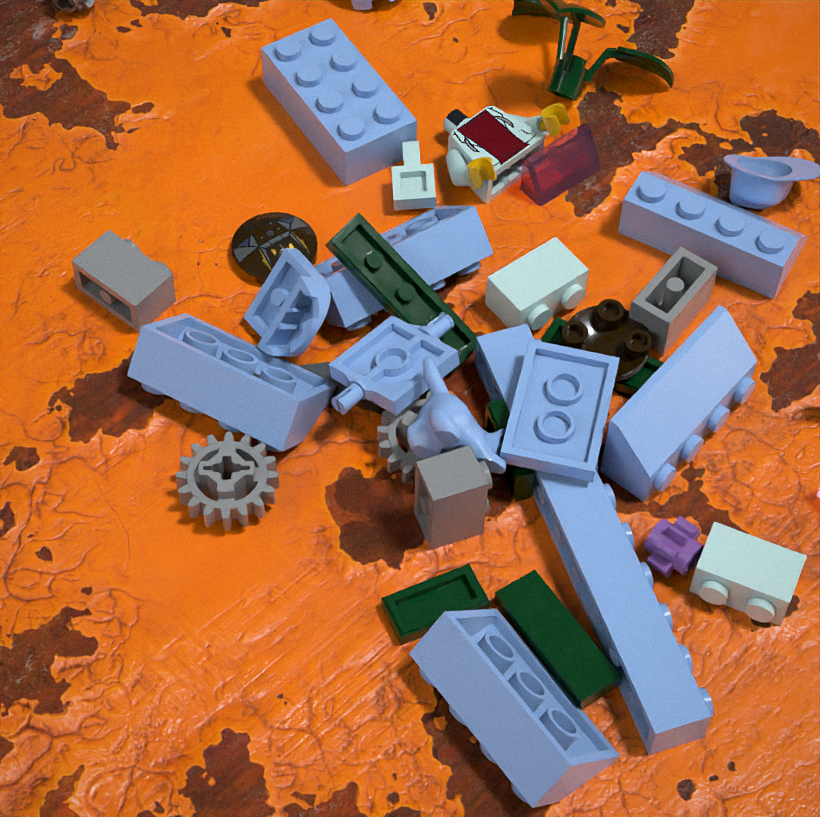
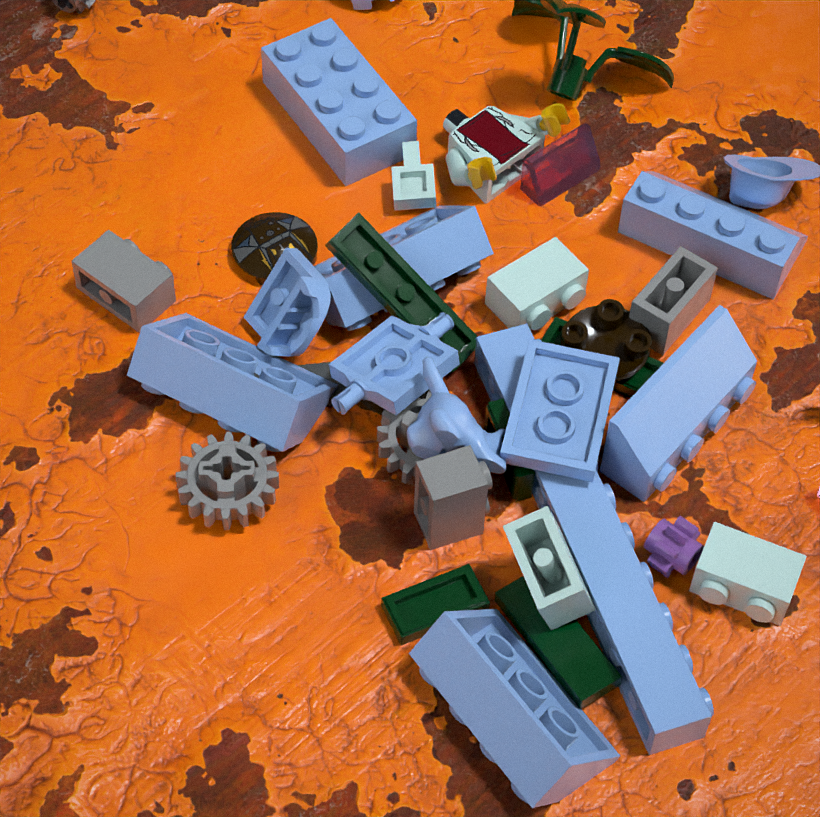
none -> light aqua brick [503,506,596,630]

